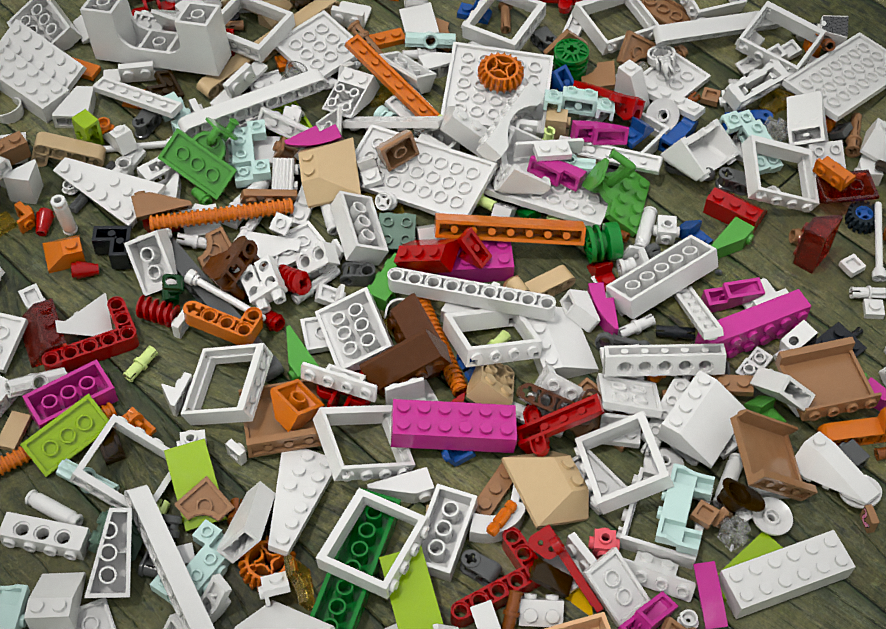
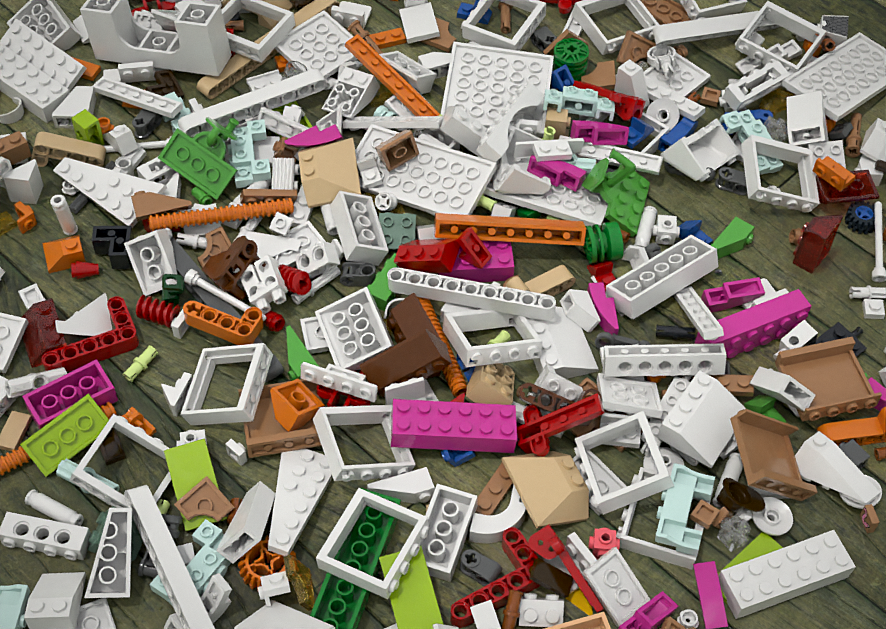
red cone [35,208,55,236] -> none
white bracket [210,60,268,106] -> none
white bracket [314,283,346,306] -> none
white pin [402,48,436,61] -> none
light aqua piece [405,31,456,49] -> none
orange gear [478,52,524,94] -> none
orange axle [486,500,517,537] -> none
white wheel [616,257,636,277] -> none
white pin [618,314,656,337] -> none
white bracket [624,551,696,602] -> none
red slope [703,187,768,233] -> none
white slope [735,346,773,376] -> none
white plate [838,254,866,278] -> none

